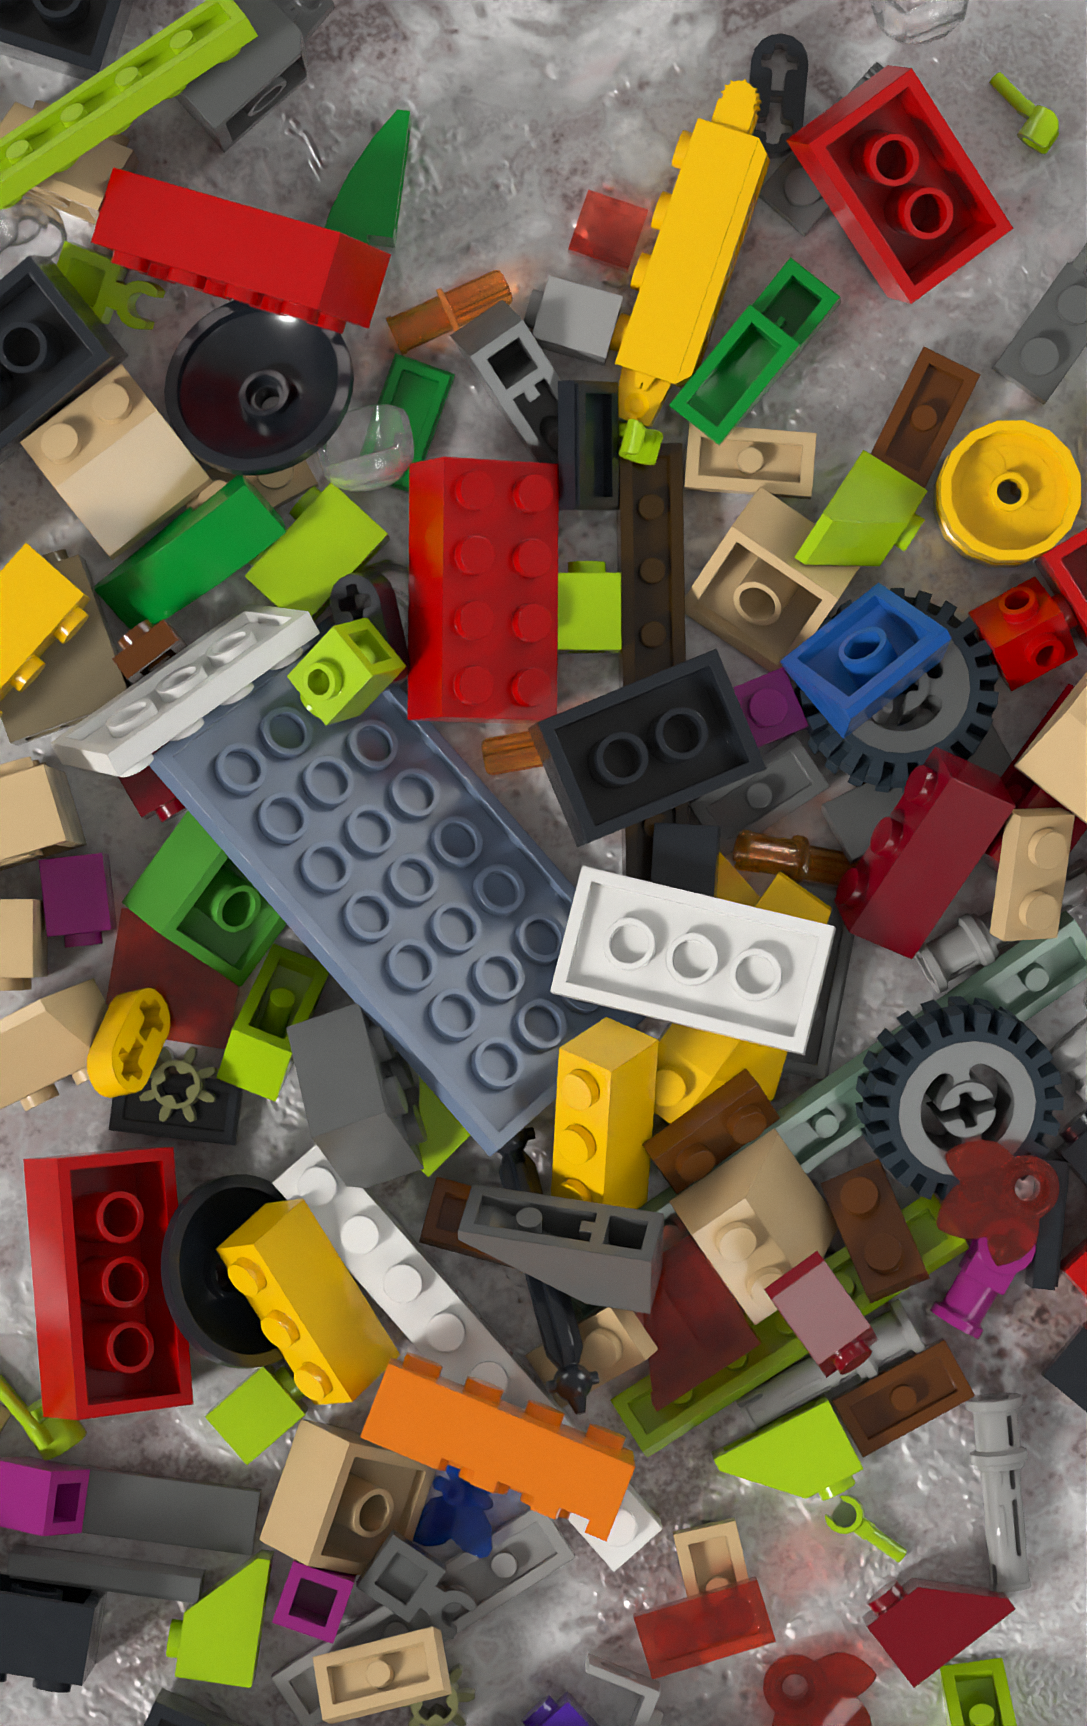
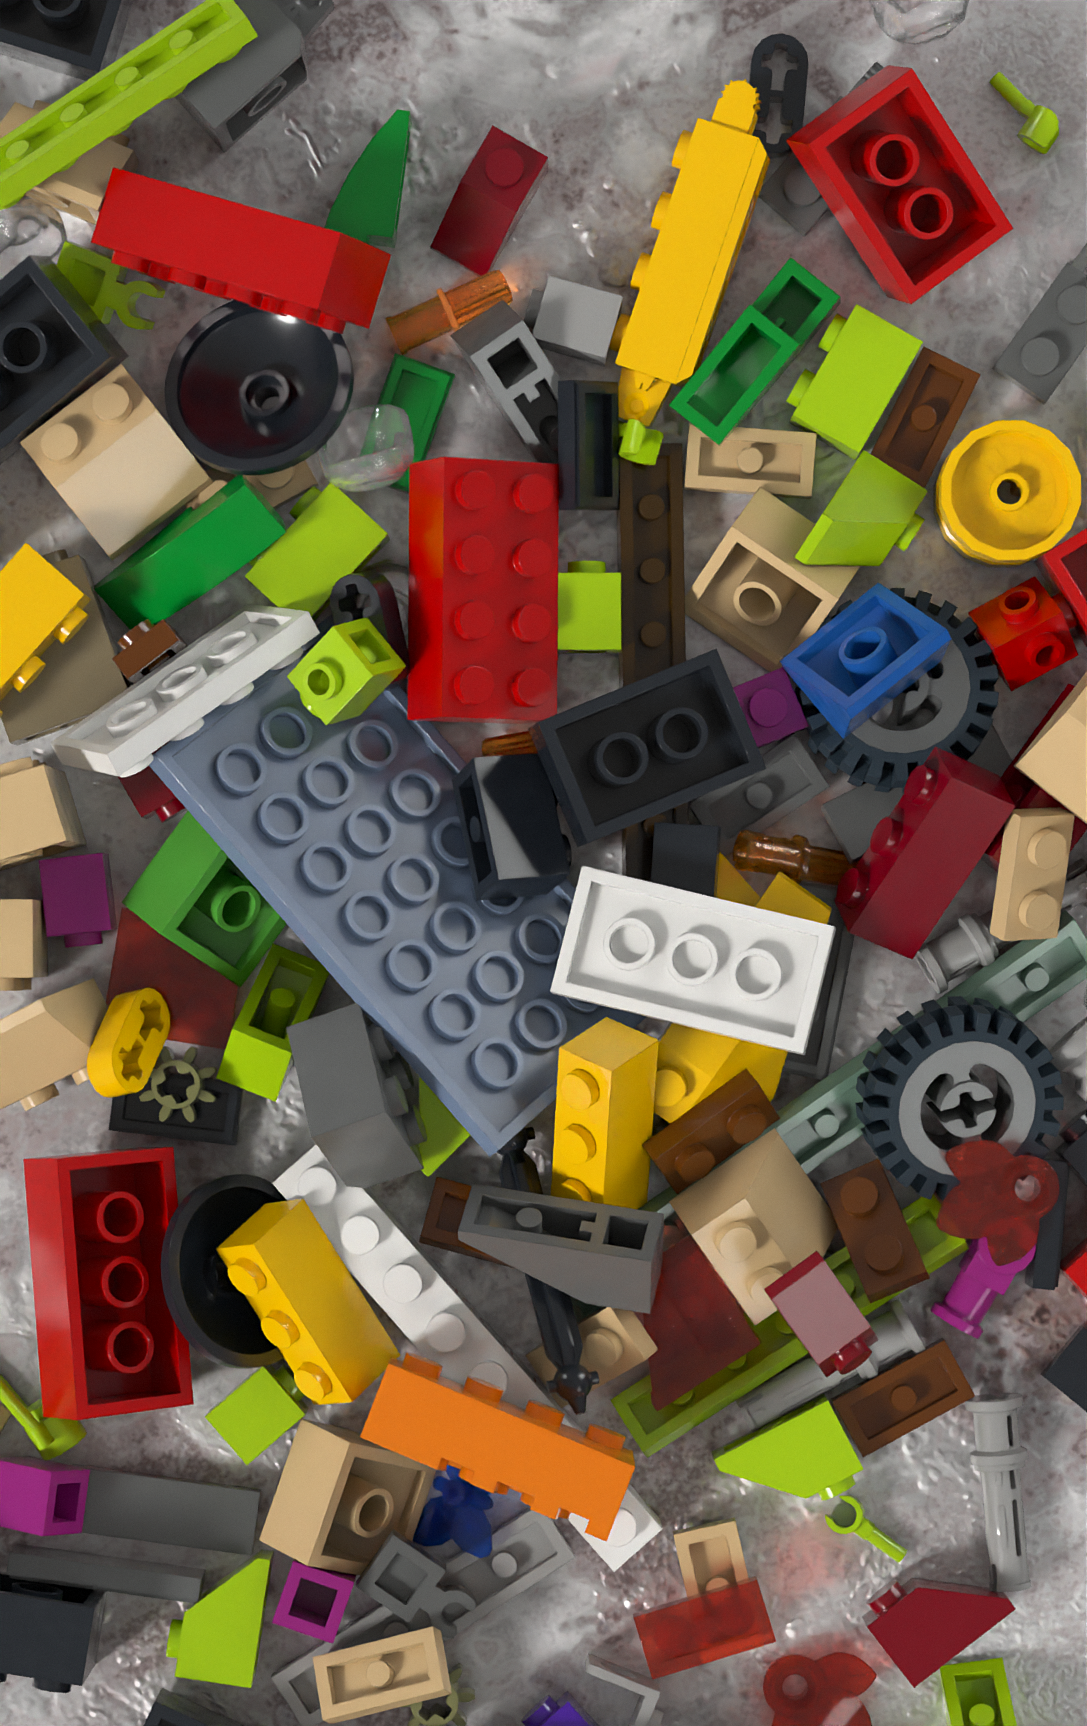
clear red tile [568,189,648,273] -> none
none -> dark red slope [430,125,548,280]
none -> black brick [452,753,572,901]
none -> lime brick [786,304,923,460]

